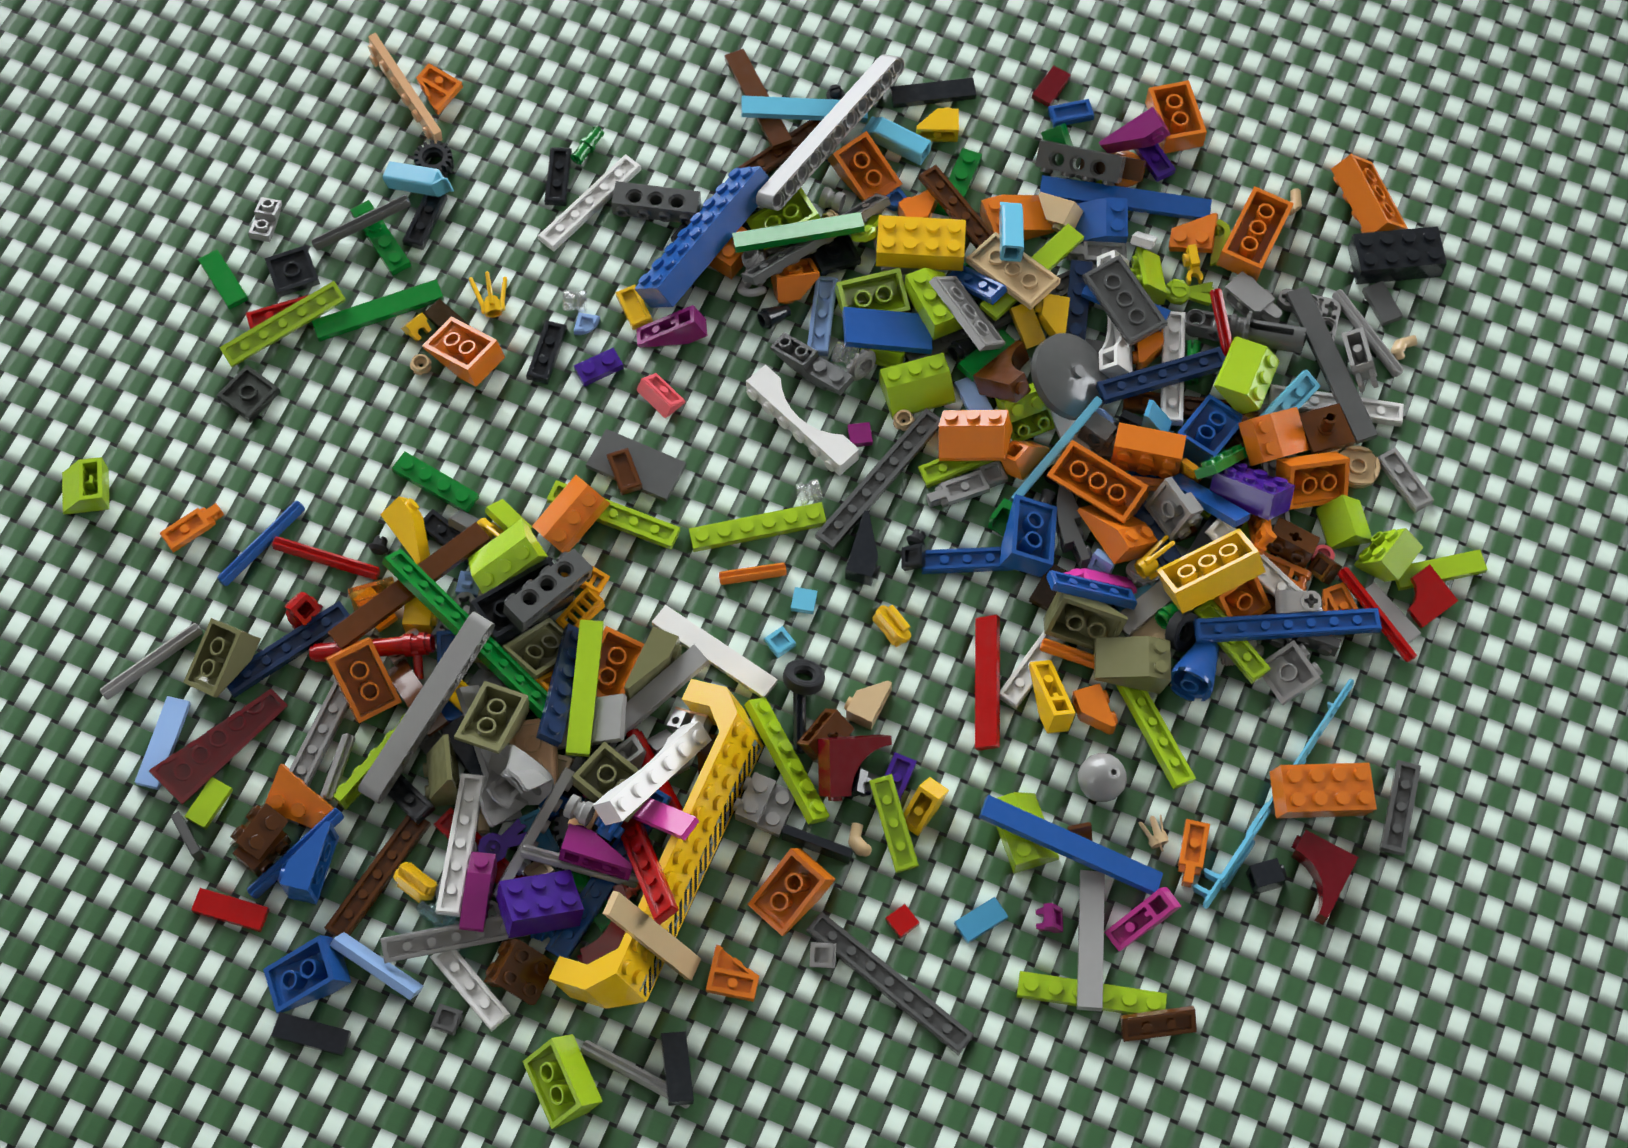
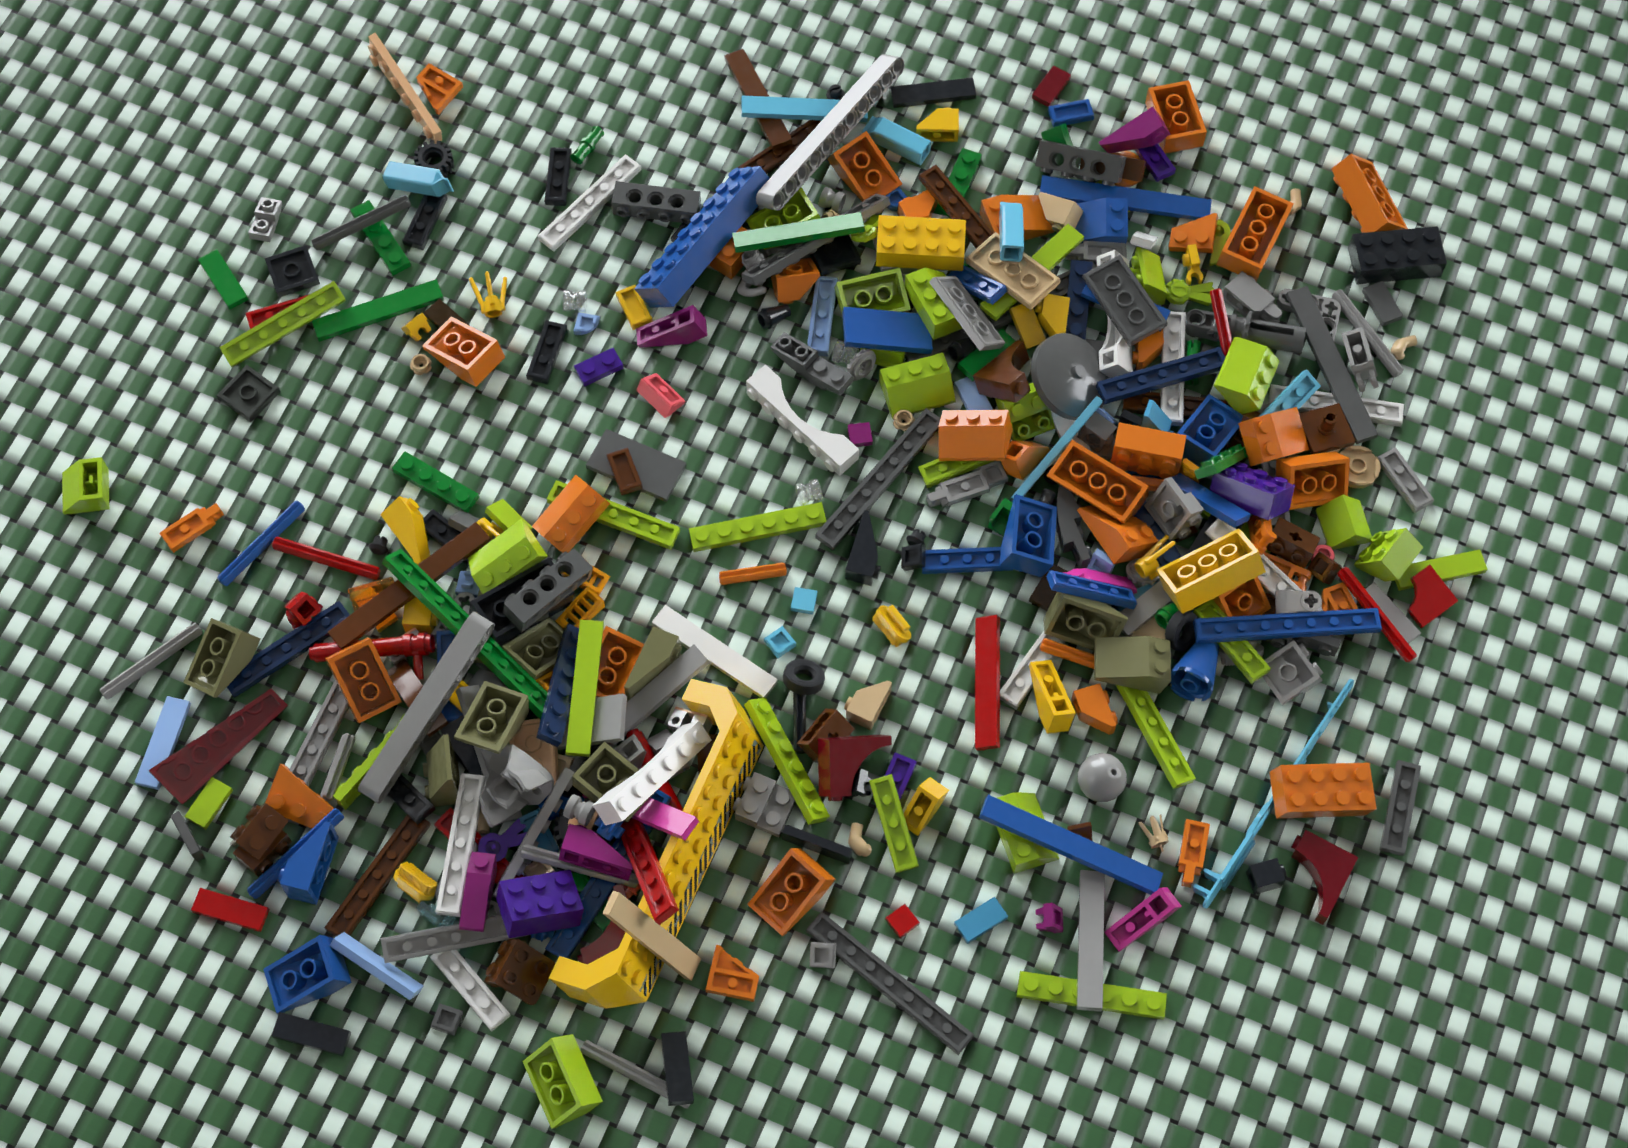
reddish brown tile [1120,1006,1197,1042] -> none

